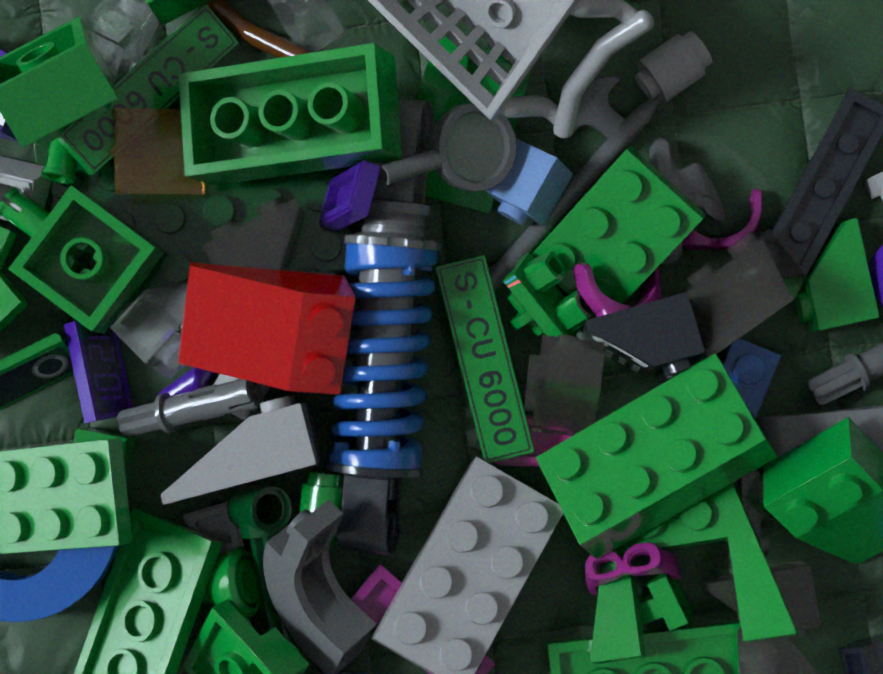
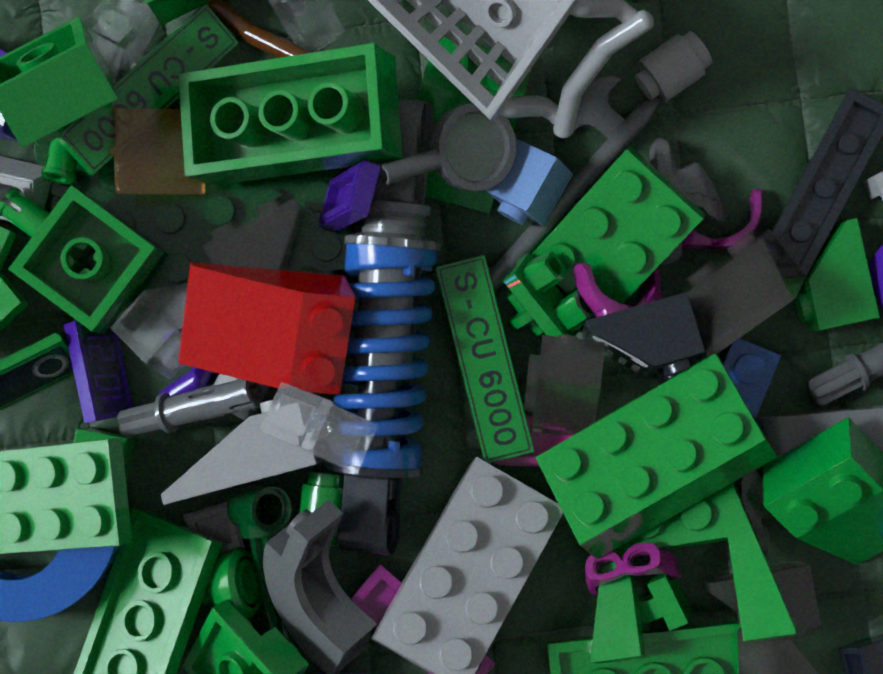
none -> clear slope [259,382,379,474]

